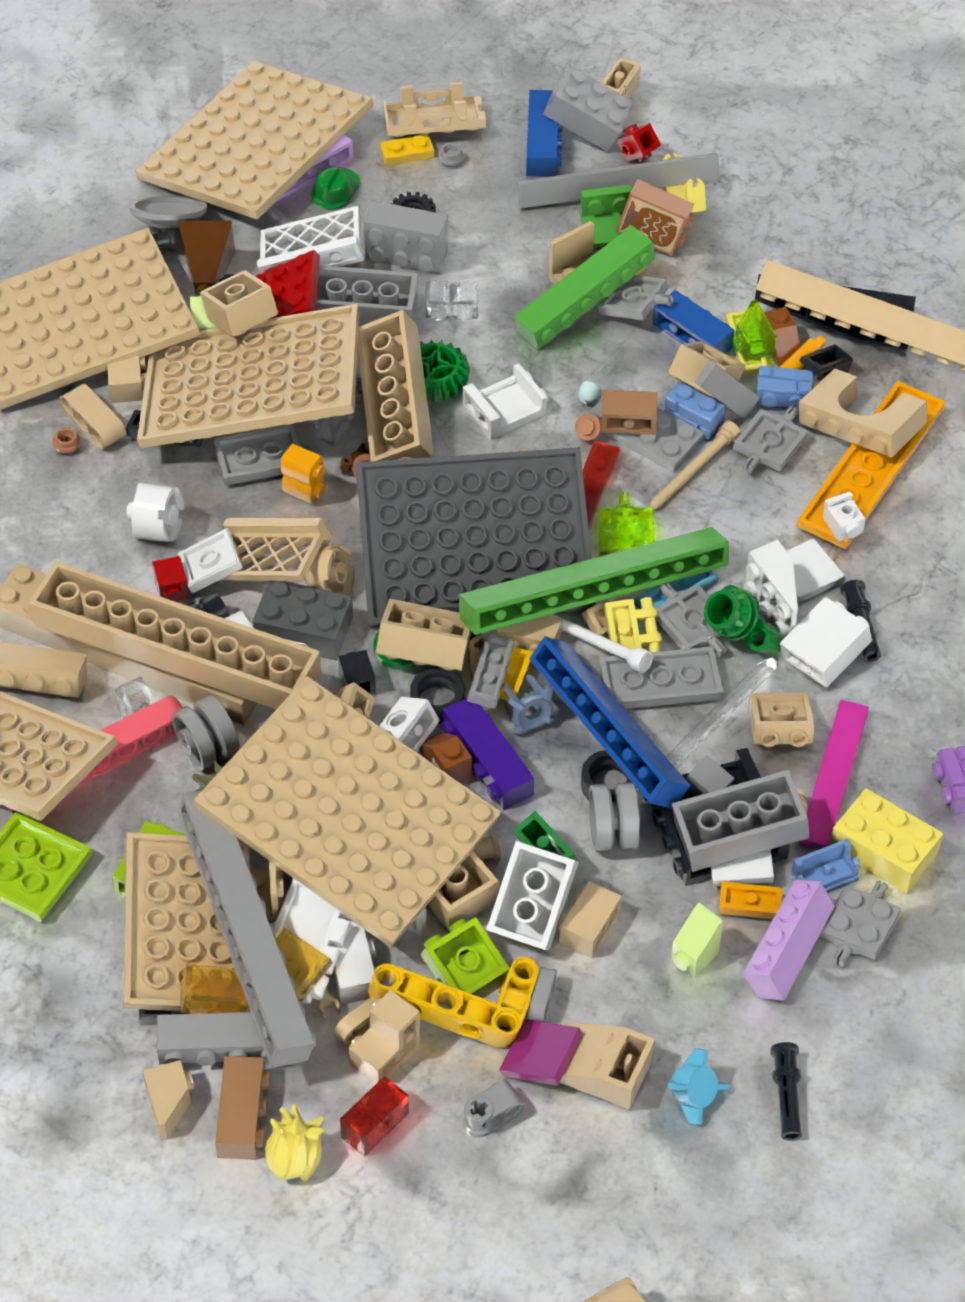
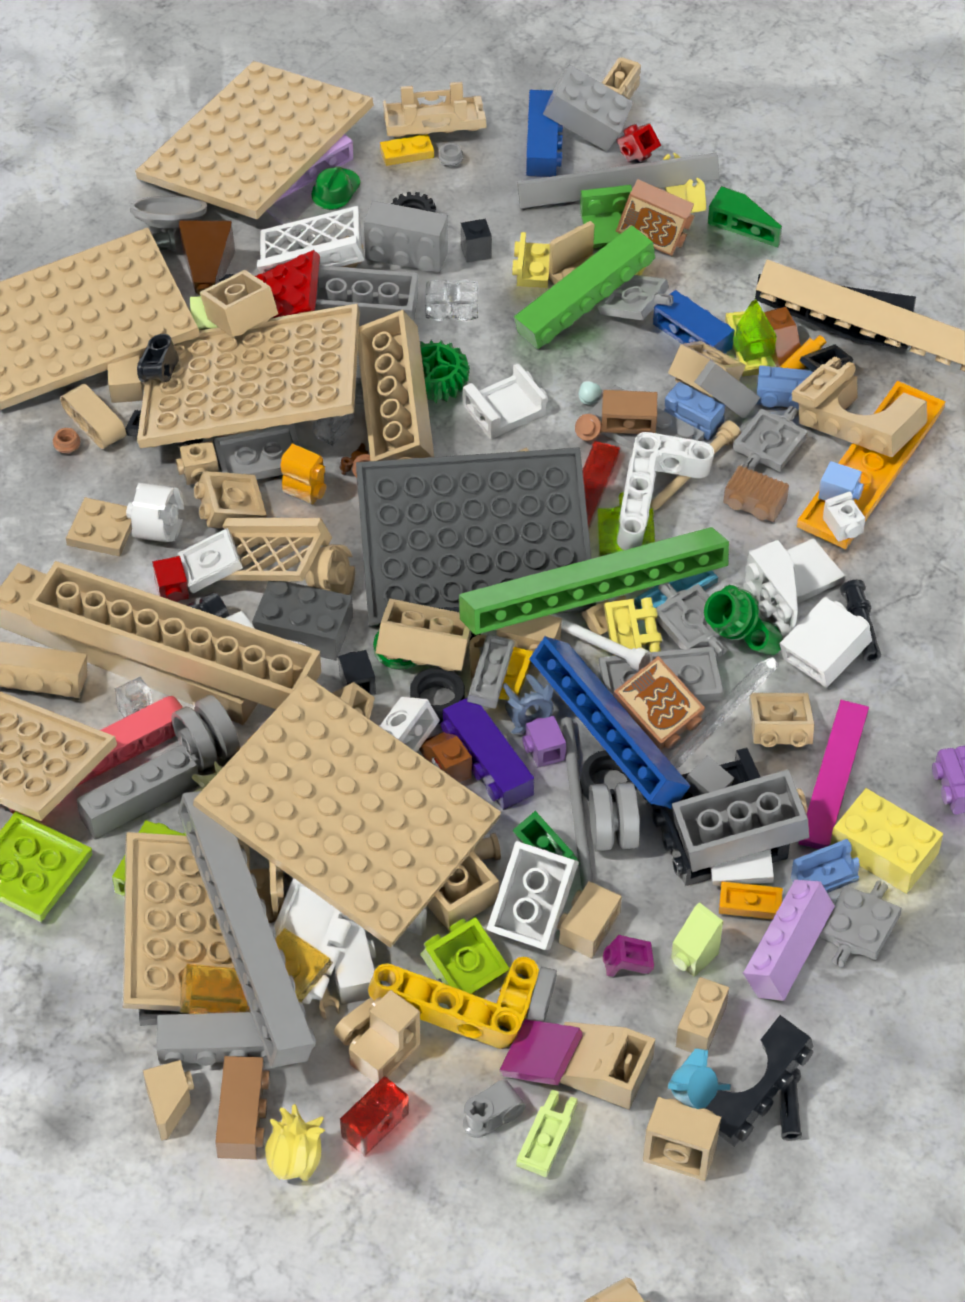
none -> tan plate [66,497,132,557]
none -> light grey brick [77,745,199,839]
none -> black piece [137,334,179,382]
none -> tan brick [176,441,218,485]
none -> tan plate [194,471,267,528]
none -> black brick [461,218,492,263]
none -> light yellow bracket [512,232,550,288]
none -> yellowish green hinge [516,1089,578,1177]
none -> medium lavender brick [522,716,566,768]
none -> light grey piece [561,717,593,891]
none -> magenta bracket [603,935,654,977]
none -> brick [613,656,705,750]
none -> white beam [617,432,714,550]
none -> tan brick [643,1097,721,1181]
none -> tan brick [675,977,729,1053]
none -> black arch [705,1015,814,1147]
none -> green slope [707,186,782,248]
none -> medium nougat brick [723,465,789,522]
none -> tan hinge [792,357,856,409]
none -> light blue brick [818,461,864,501]

